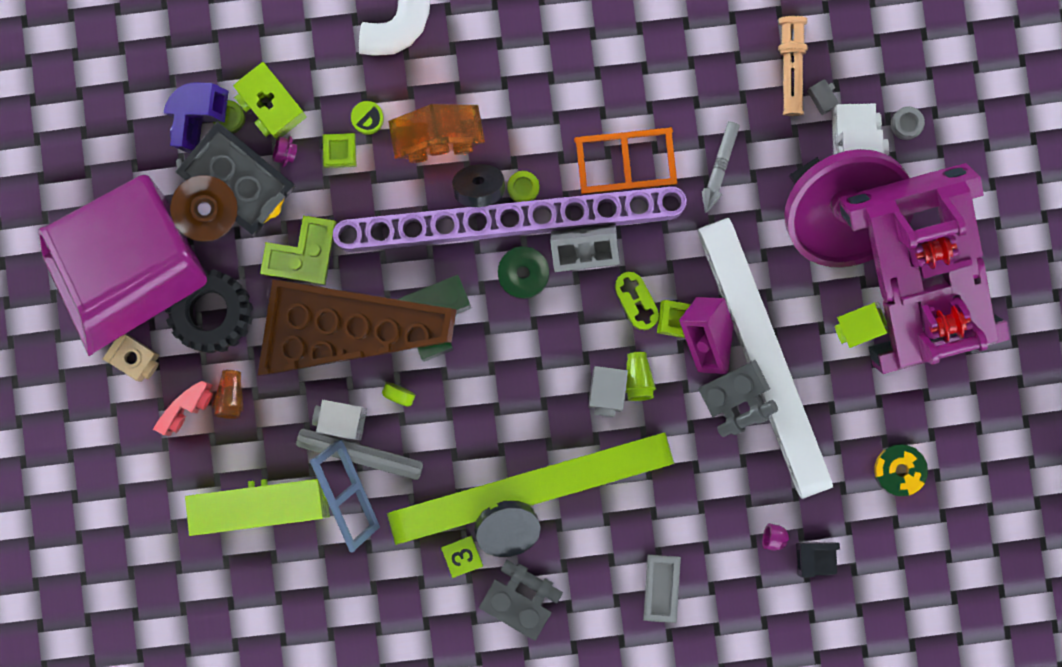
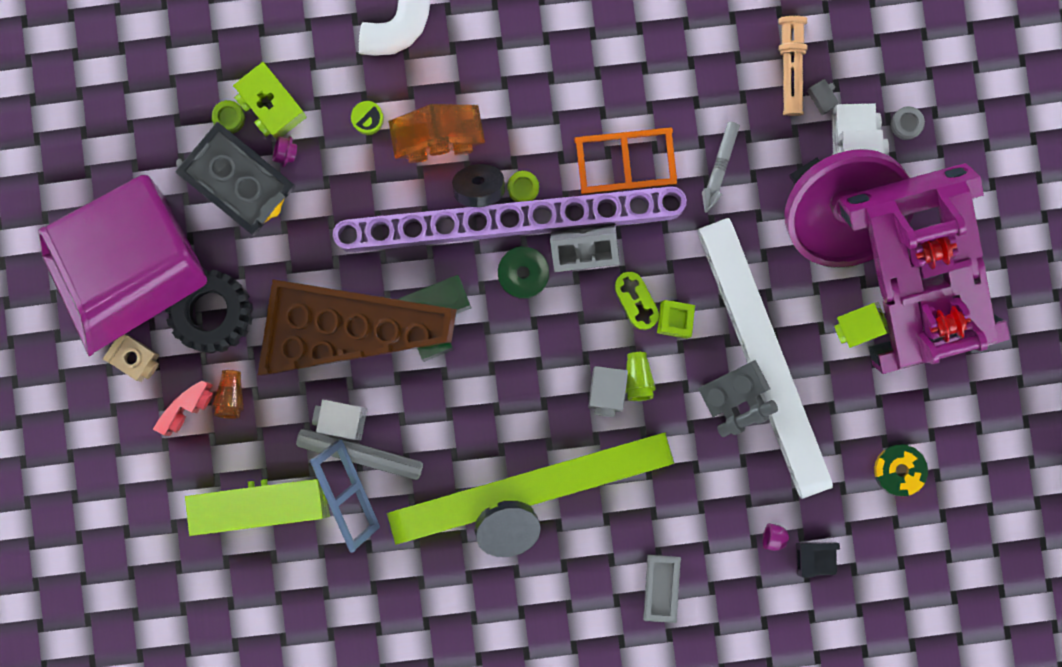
dark purple brick [163,82,229,153] -> none
reddish brown dish [170,175,238,242] -> none
lime plate [260,215,336,285] -> none
lime tile [322,133,357,168] -> none
lime tile [382,382,416,407] -> none
lime tile [441,535,483,578] -> none
dark grey plate [479,560,563,641] -> none
magenta slope [679,297,734,374] -> none

